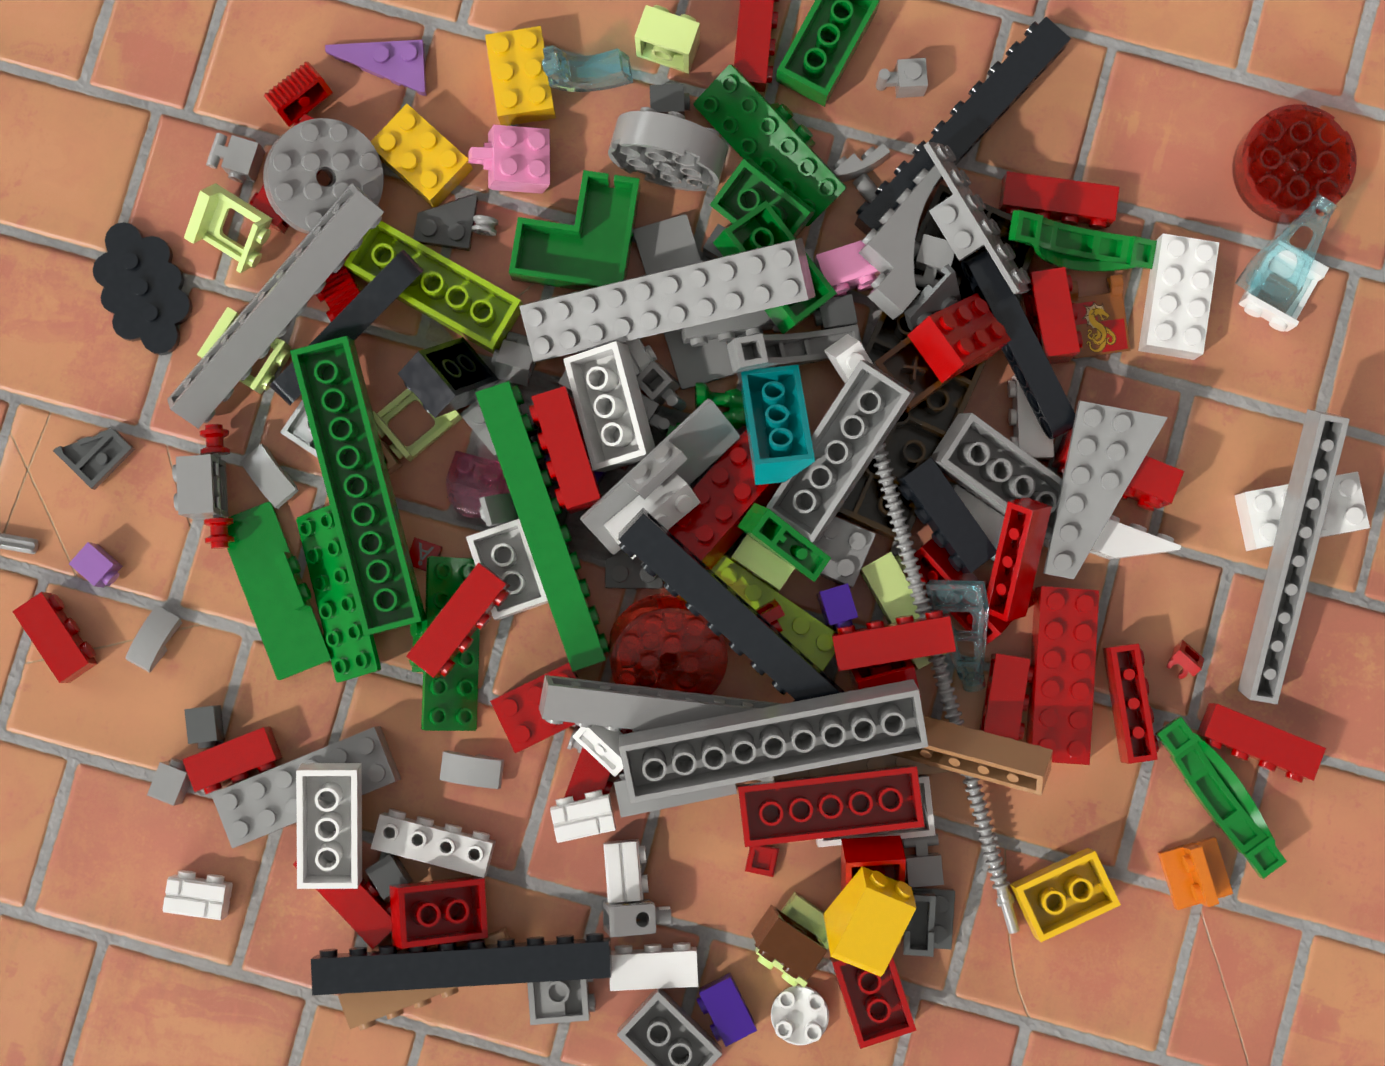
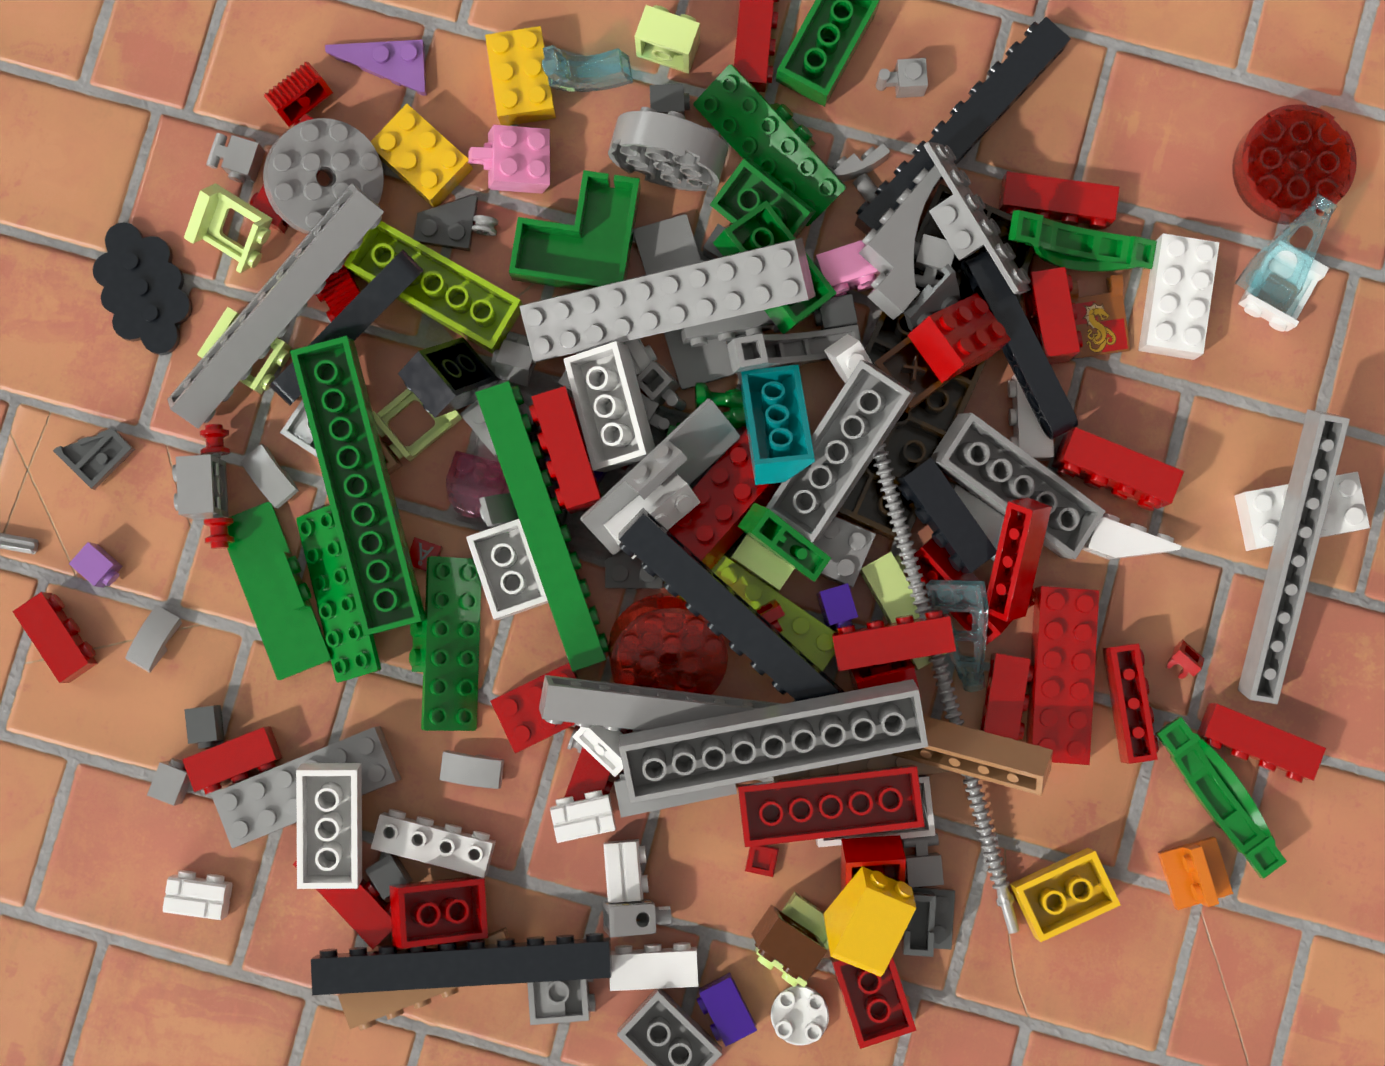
red brick [406,563,510,678] -> none
light grey wing [1043,401,1168,579] -> none

